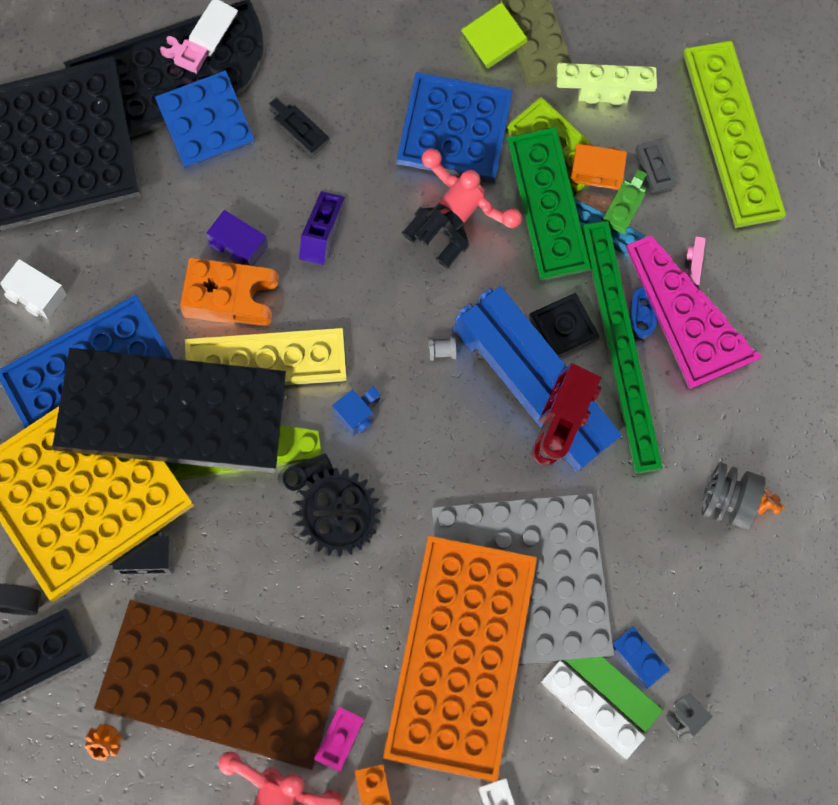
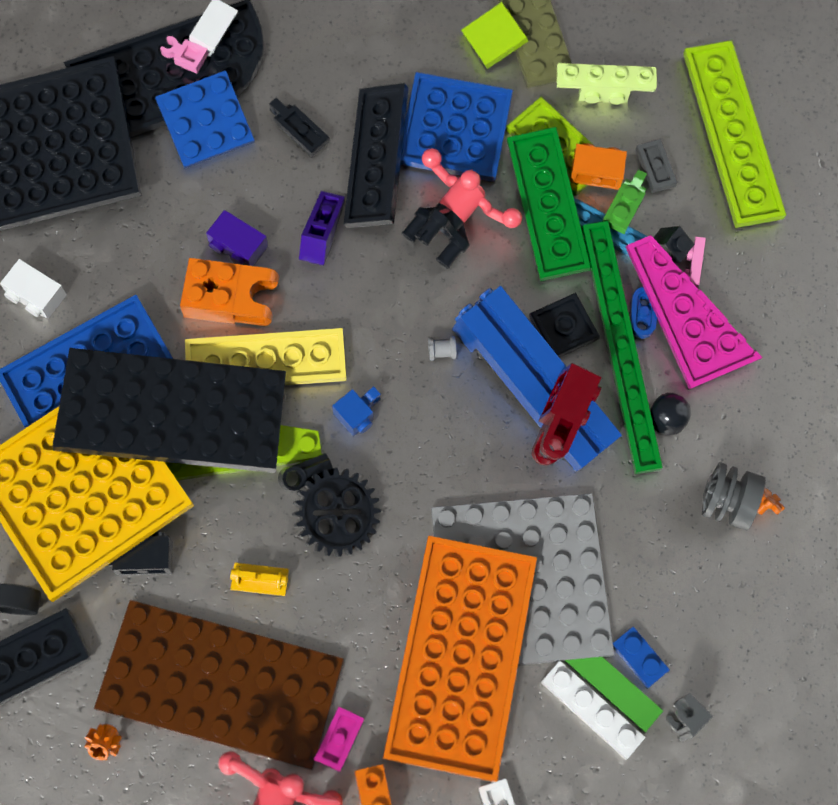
none -> yellow hinge [230,563,289,596]
none -> black plate [343,83,409,228]
none -> black hair [650,393,691,436]
none -> black brick [653,226,695,263]

